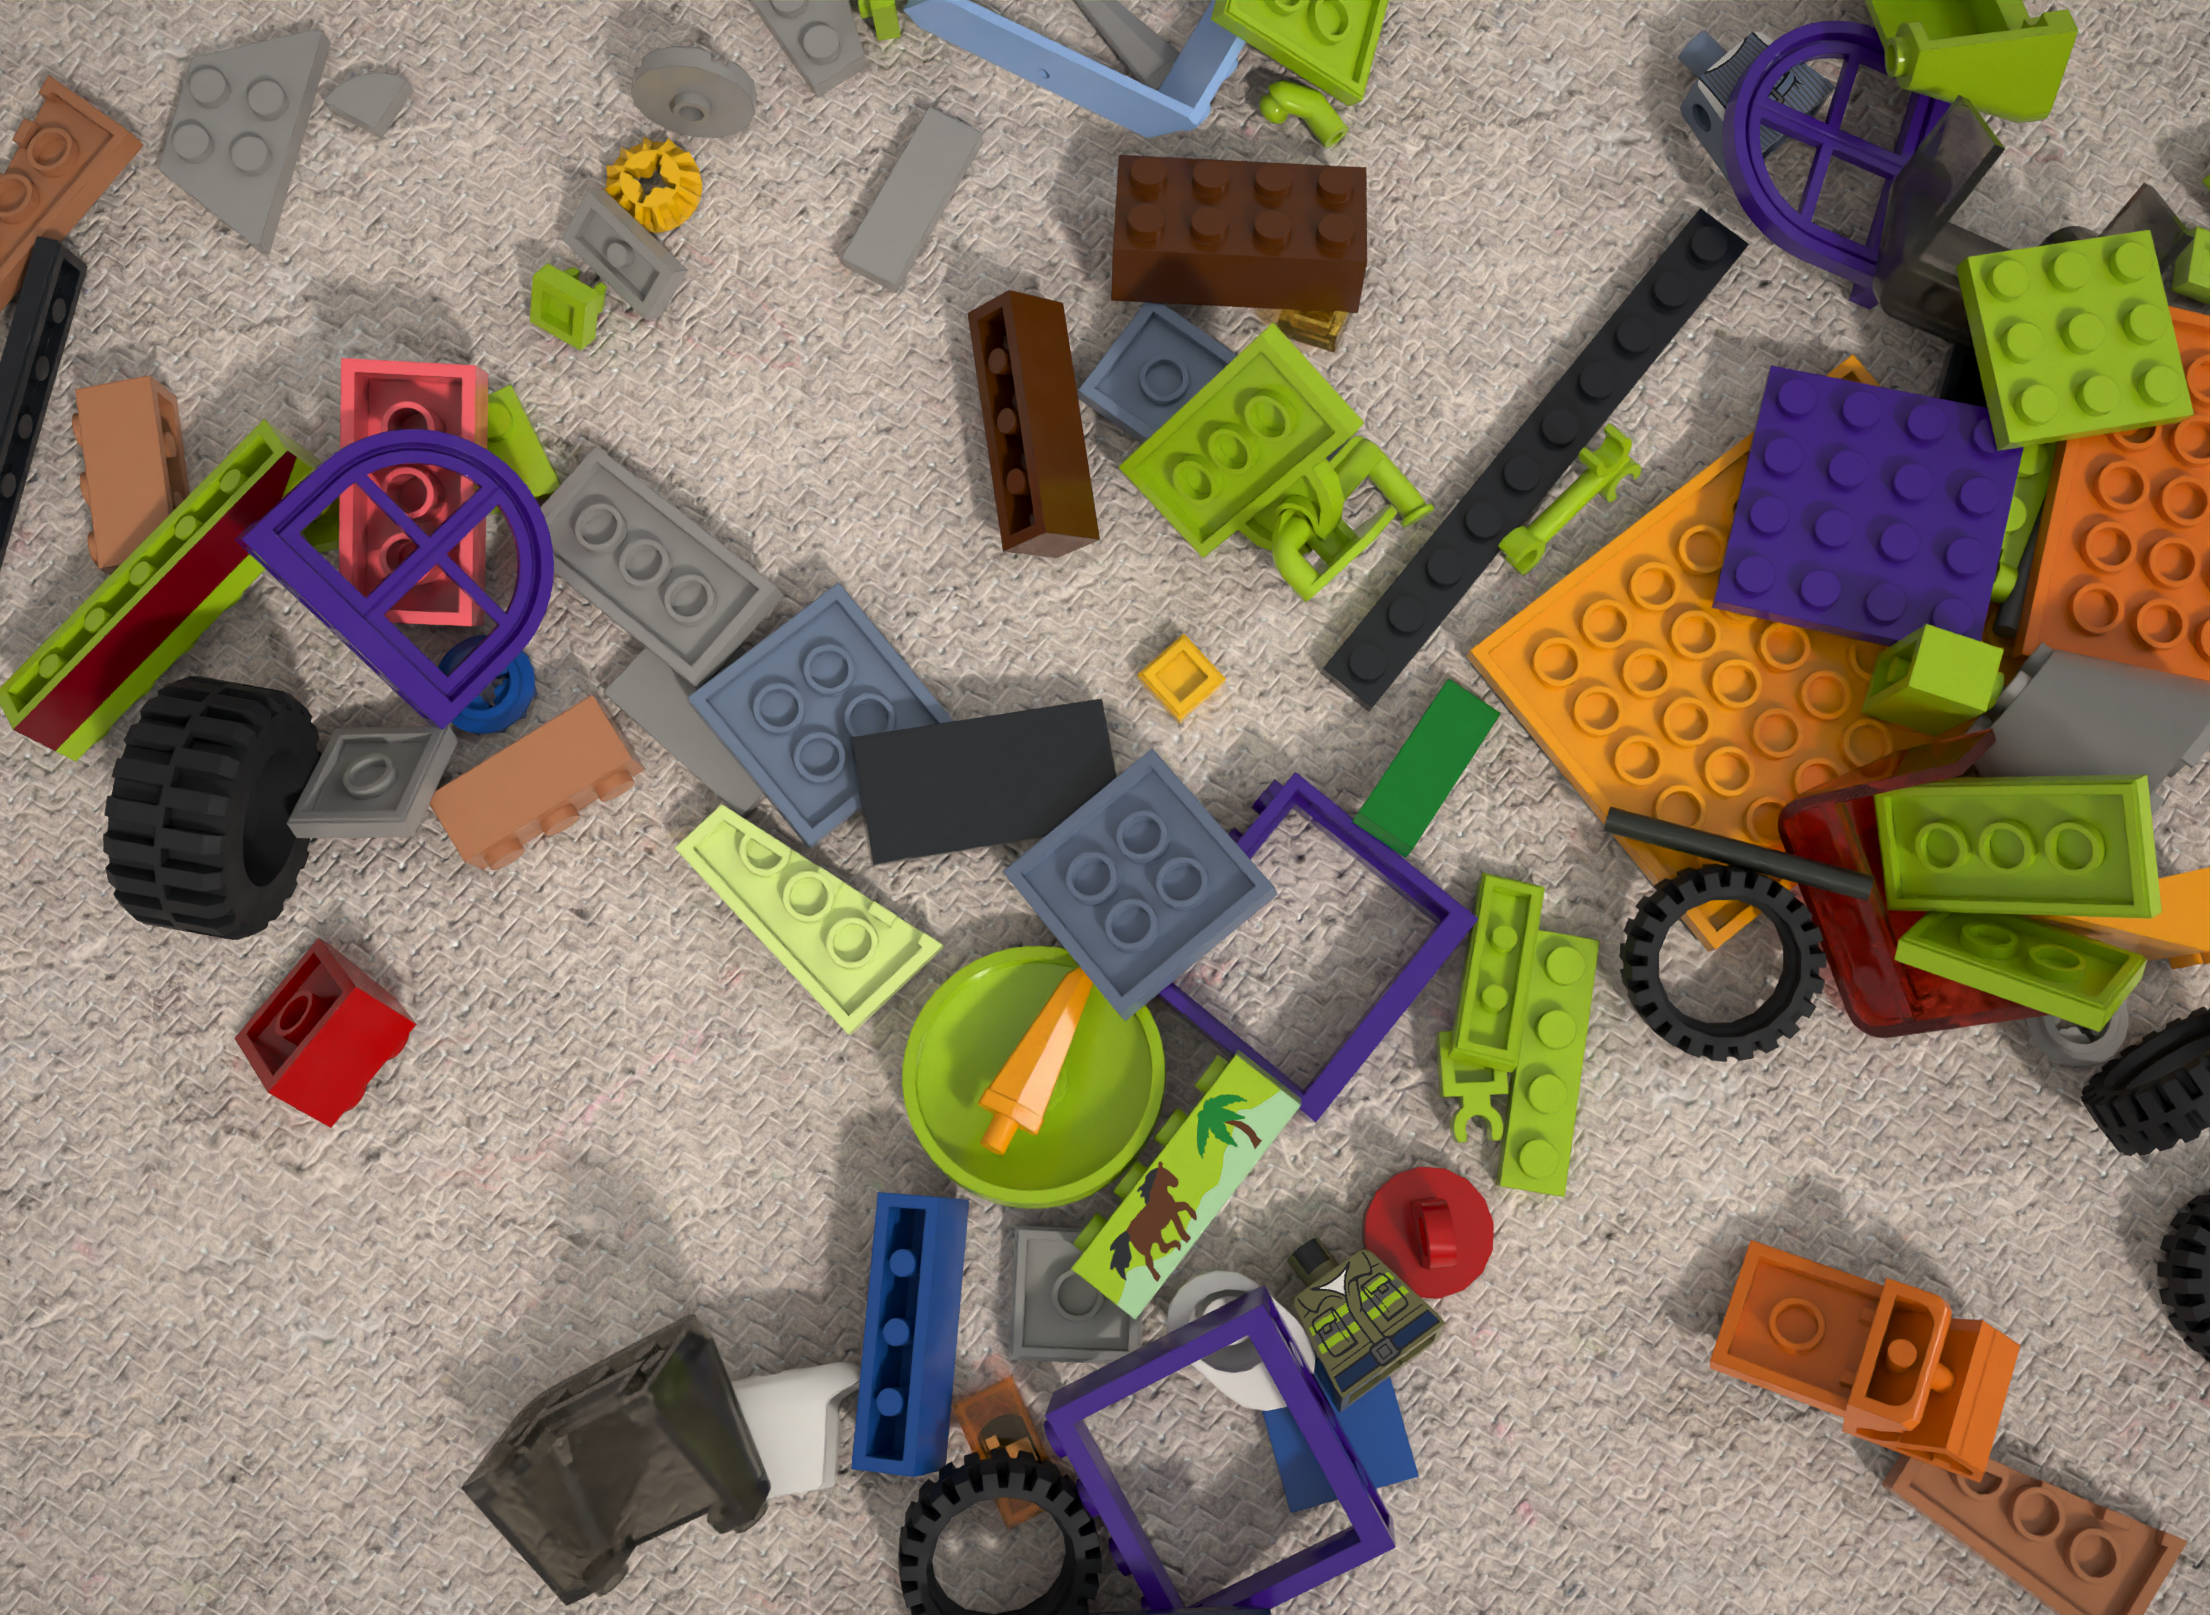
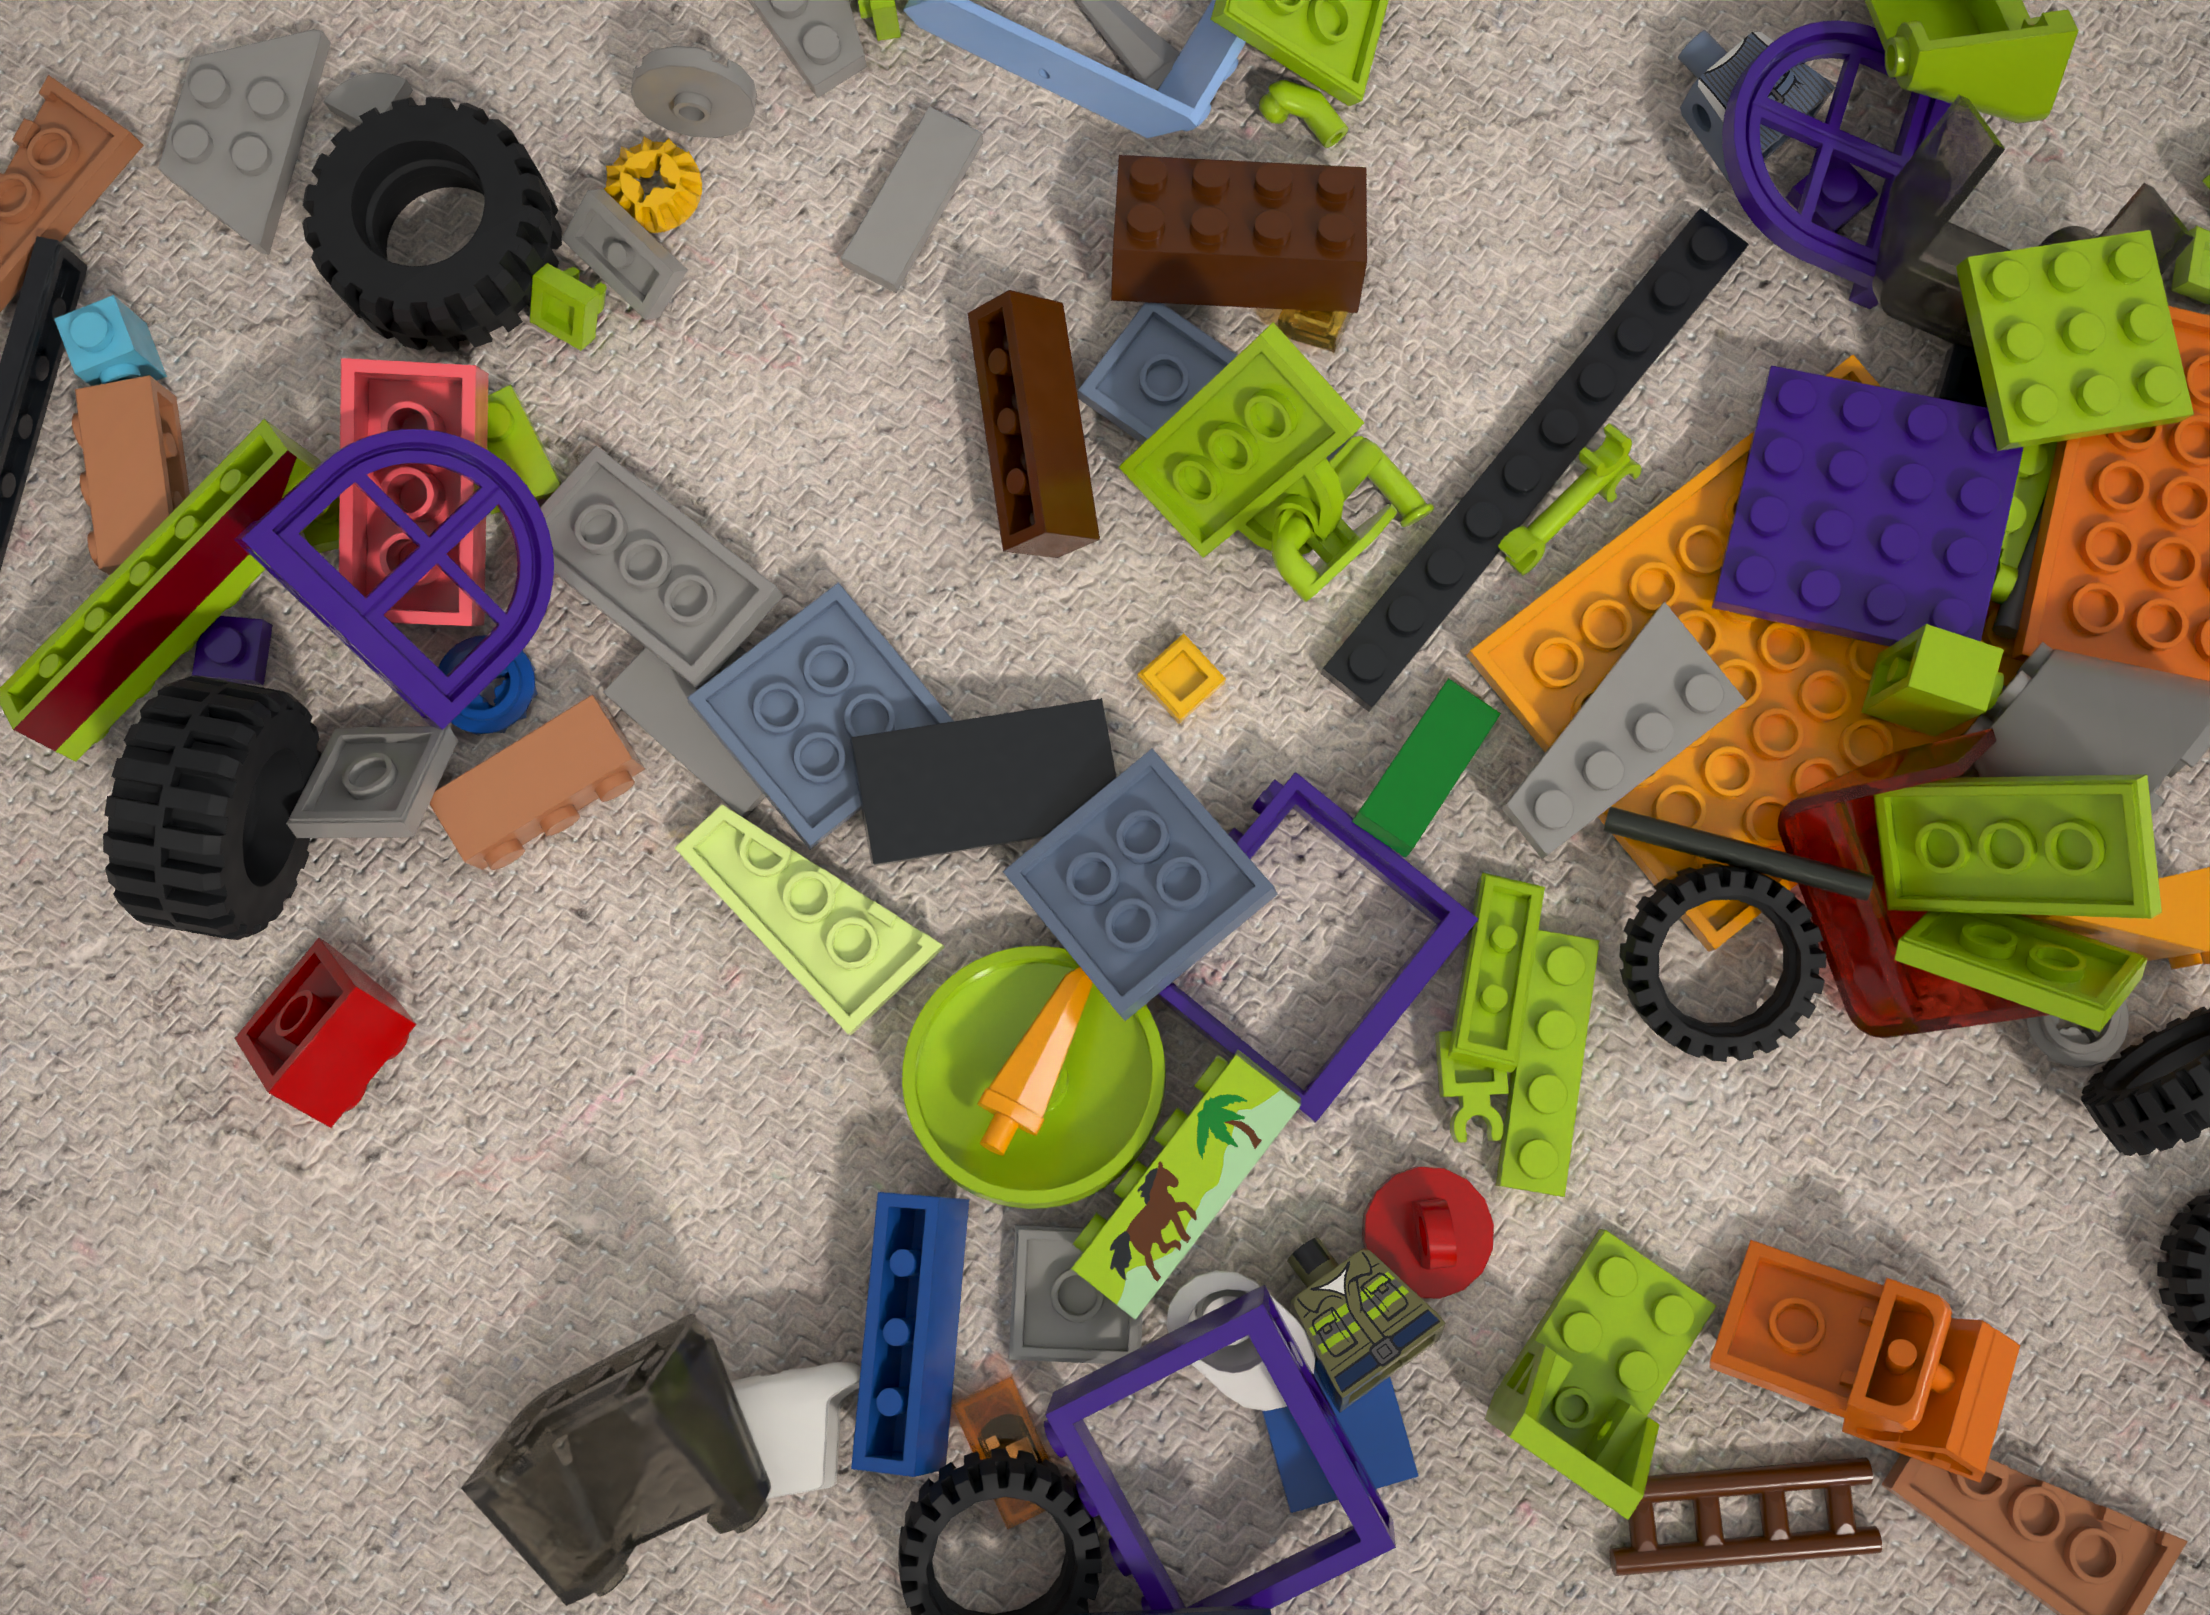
none -> medium azure brick [54,295,167,386]
none -> dark purple plate [192,616,273,686]
none -> black tyre [302,96,562,352]
none -> lime bracket [1484,1229,1716,1520]
none -> light grey wing [1502,602,1746,859]
none -> reddish brown bar [1605,1457,1882,1576]
none -> dark purple plate [1785,155,1878,233]

